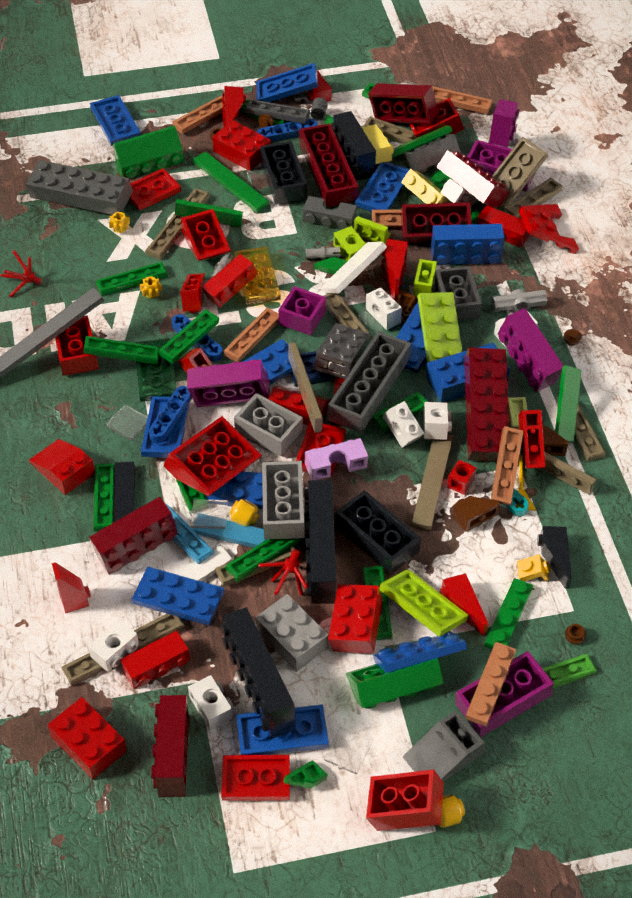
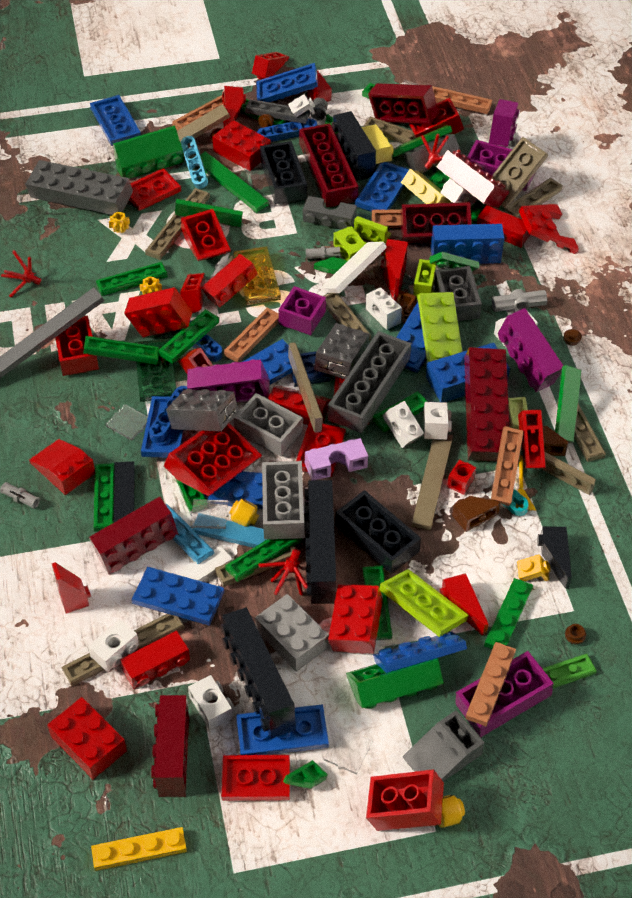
none -> light grey pin [0,482,40,509]
none -> yellow plate [91,827,187,871]
none -> red brick [124,287,193,337]
none -> flat silver brick [166,389,239,431]
none -> dark tan tile [177,104,230,142]
none -> medium azure beam [181,136,208,189]
none -> red slope [252,52,290,79]
none -> white bracket [288,94,315,117]
none -> red plant [421,134,460,170]
none -> green plate [429,252,479,272]

